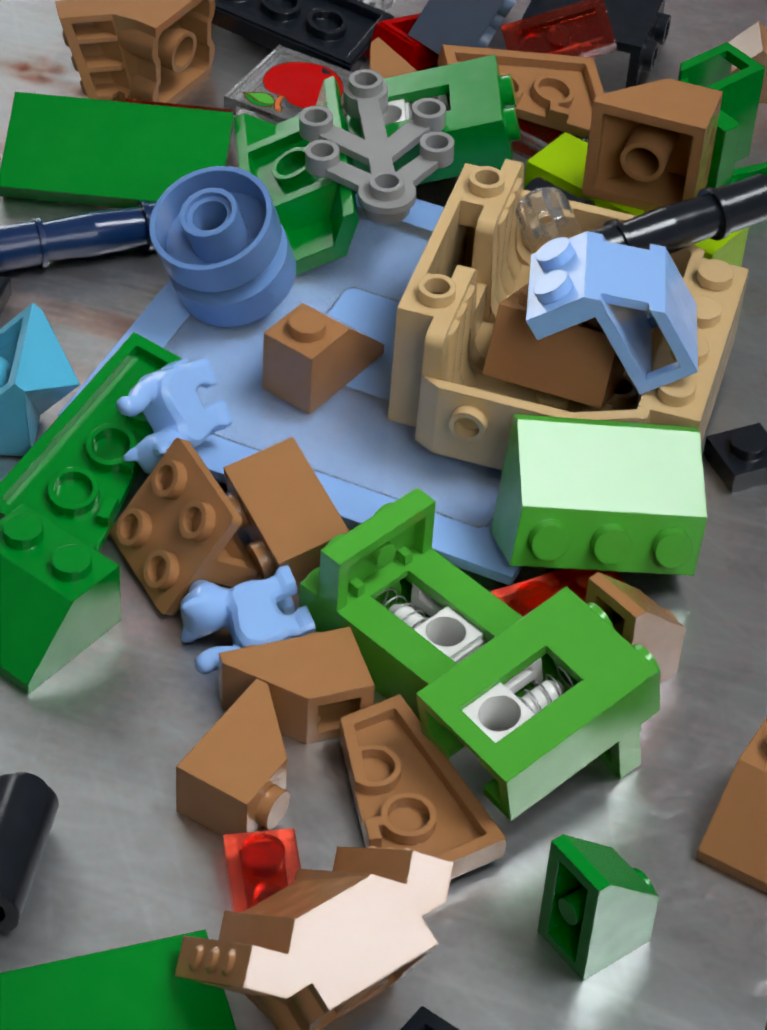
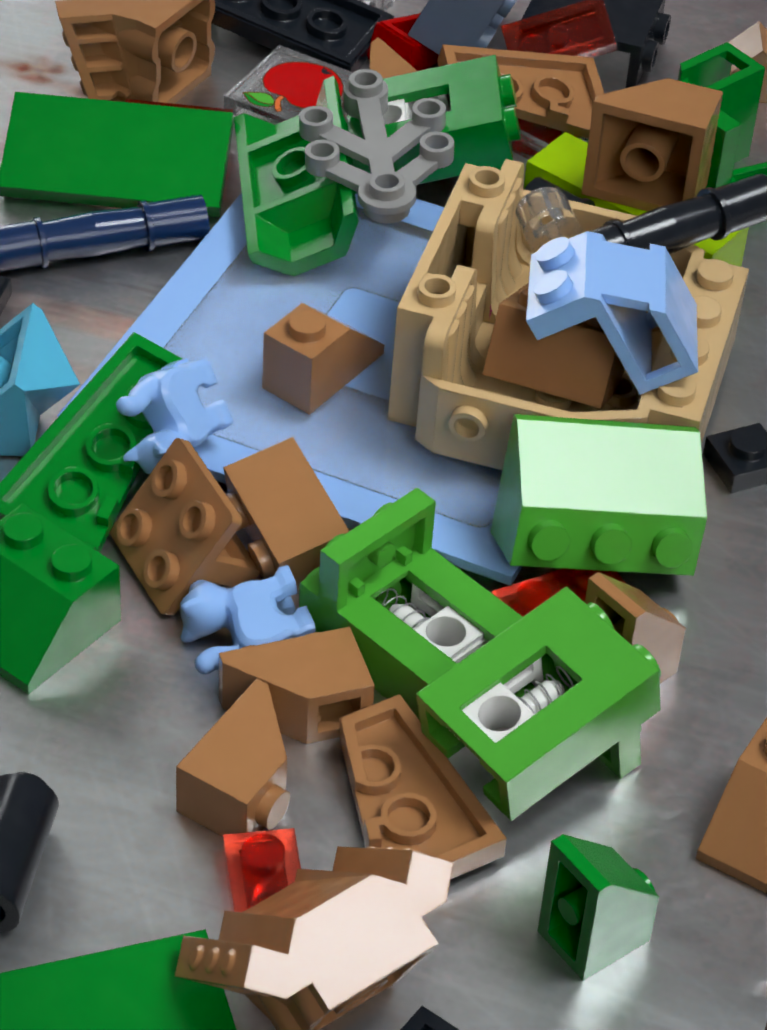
medium blue wheel [149,166,296,327] -> none

